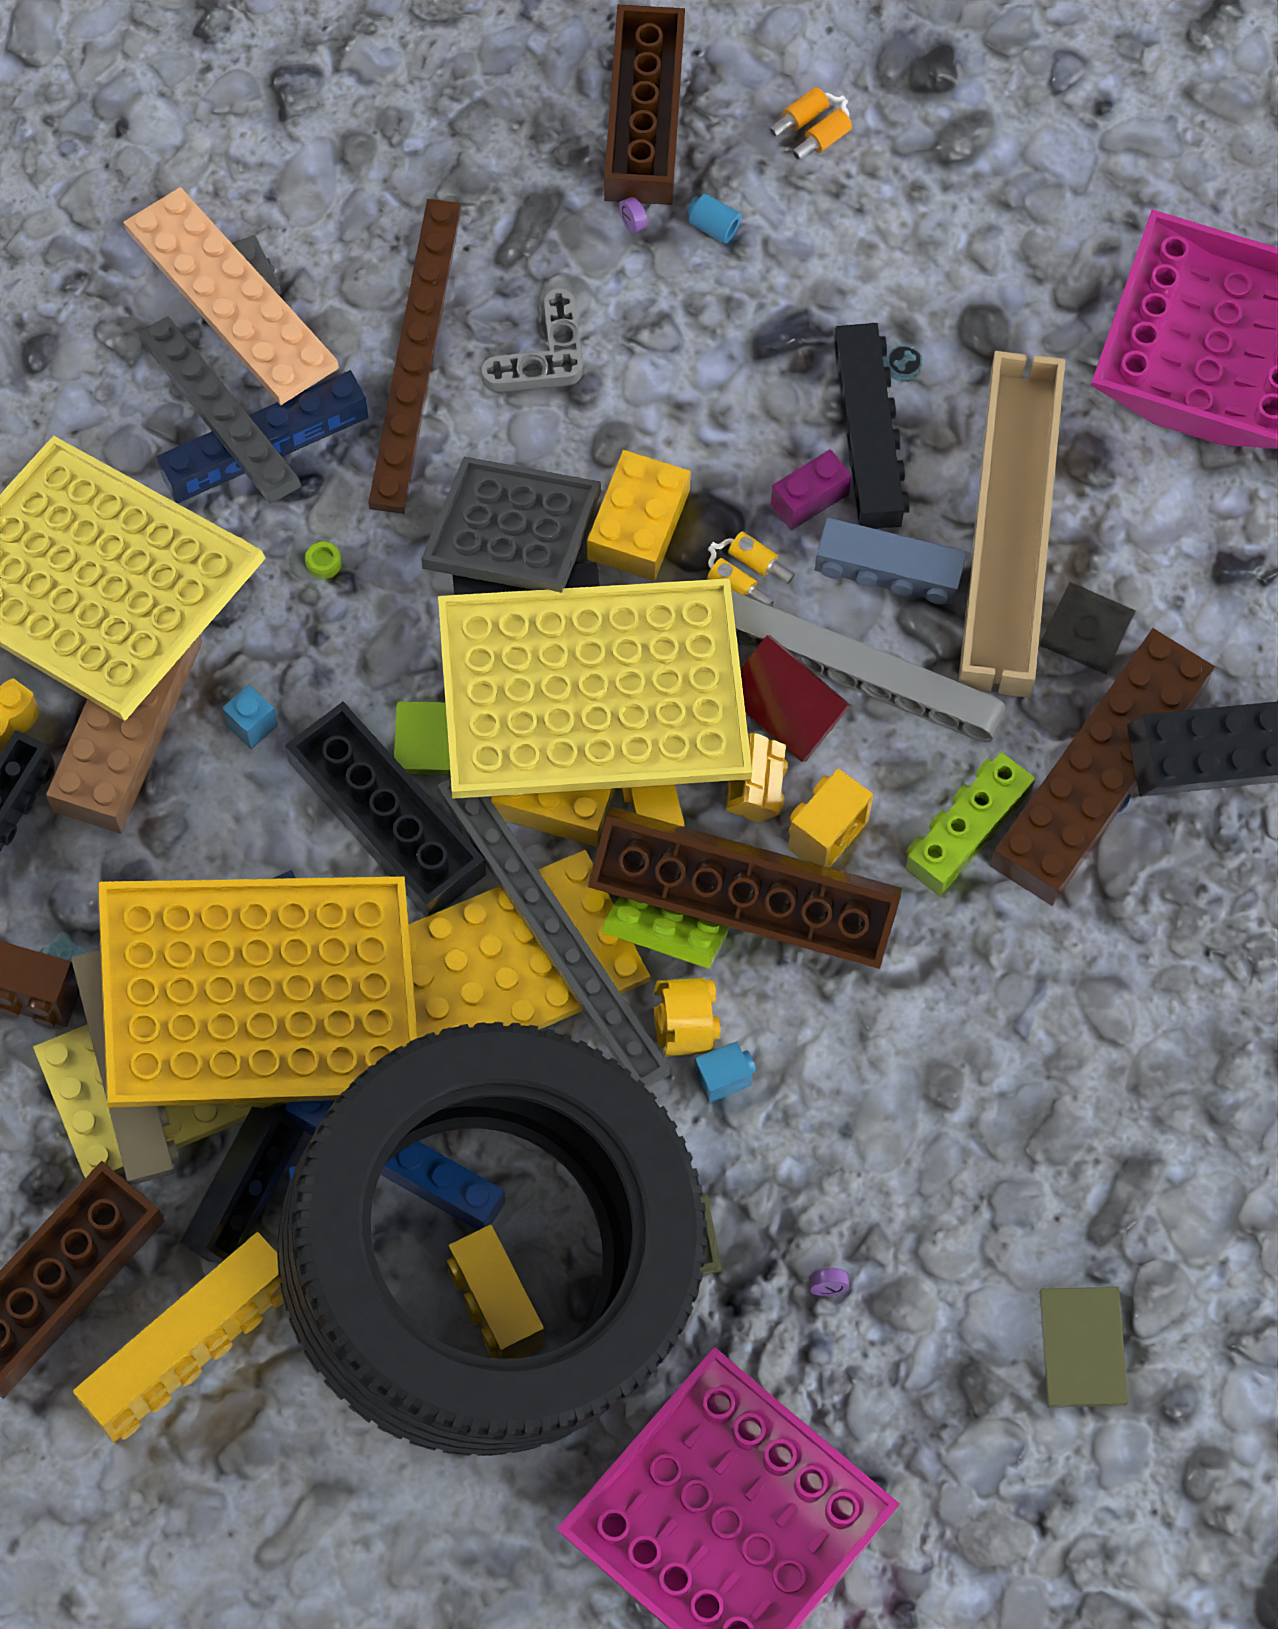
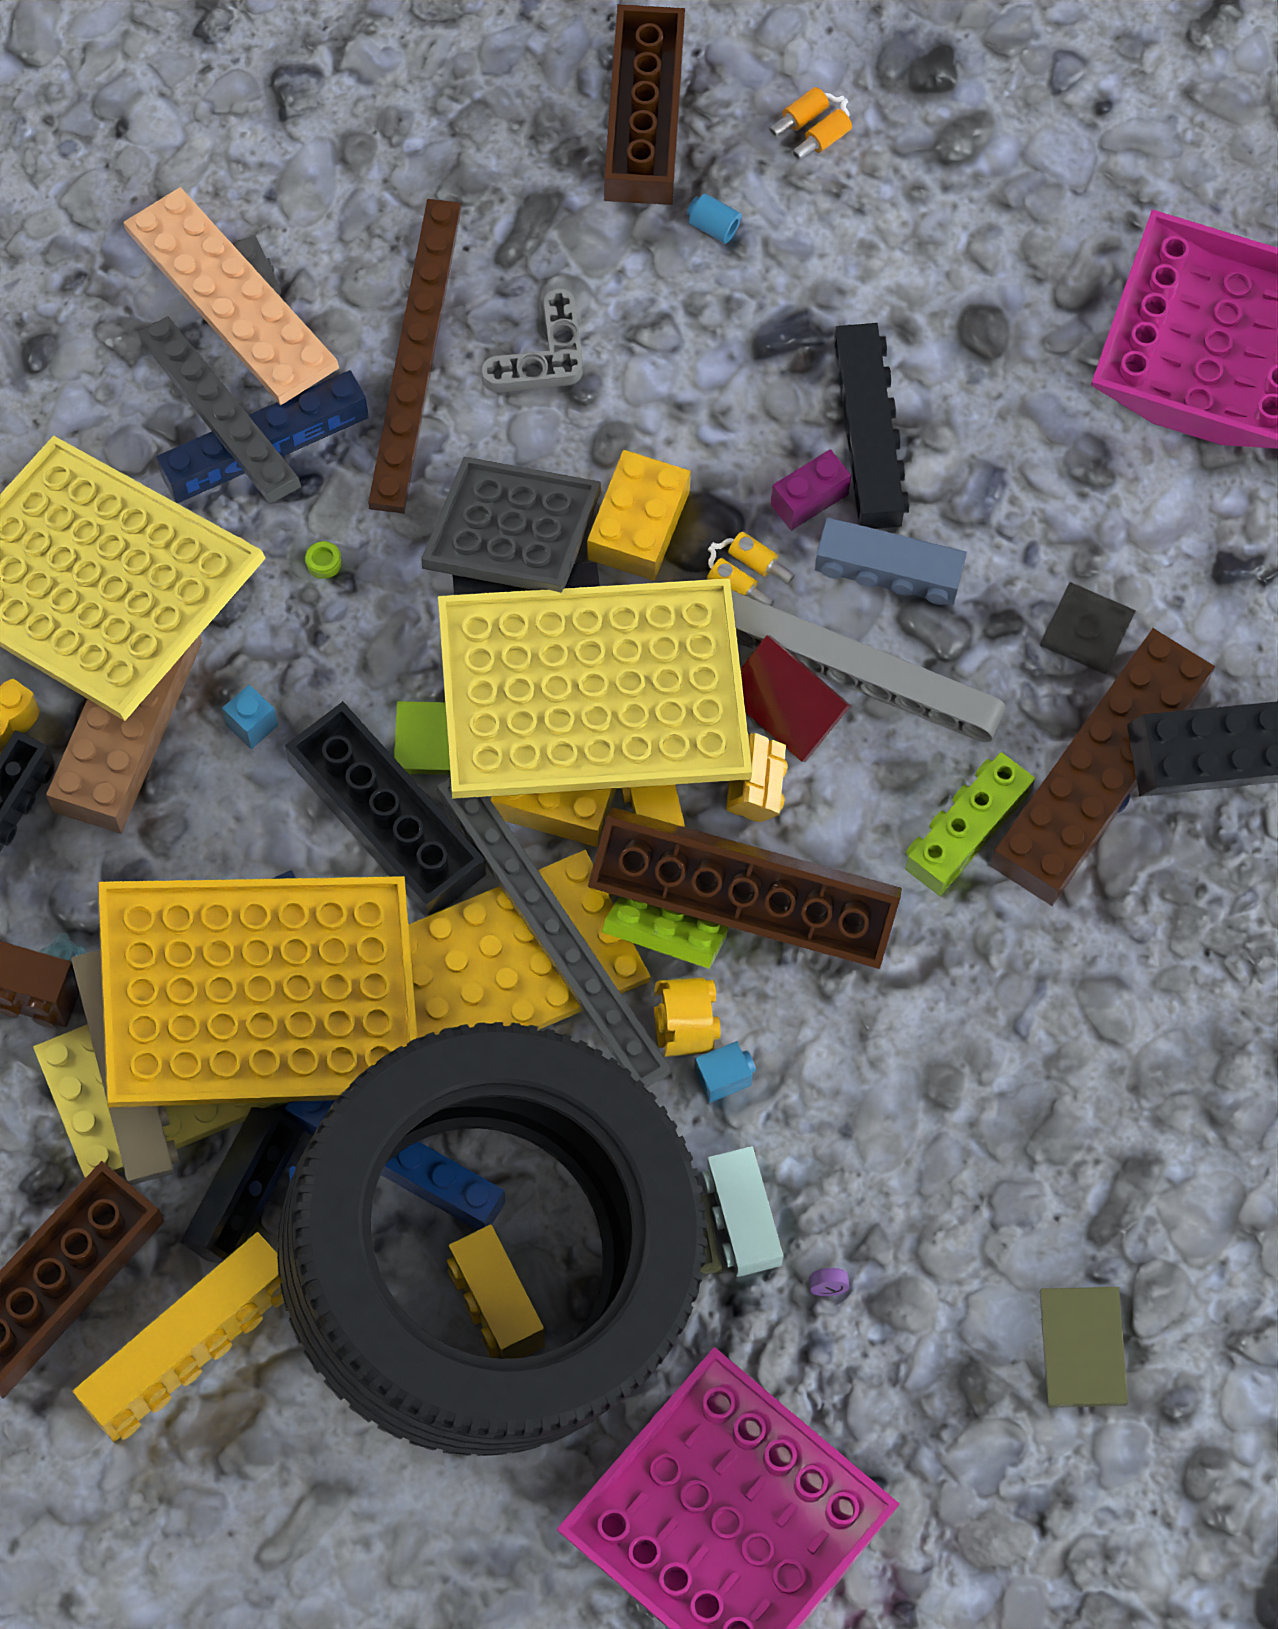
medium lavender tile [619,197,647,234] -> none
yellow brick [788,768,874,868] -> none
tile [886,345,922,382] -> none
tan piece [958,351,1066,698] -> none
none -> light aqua brick [702,1146,784,1277]

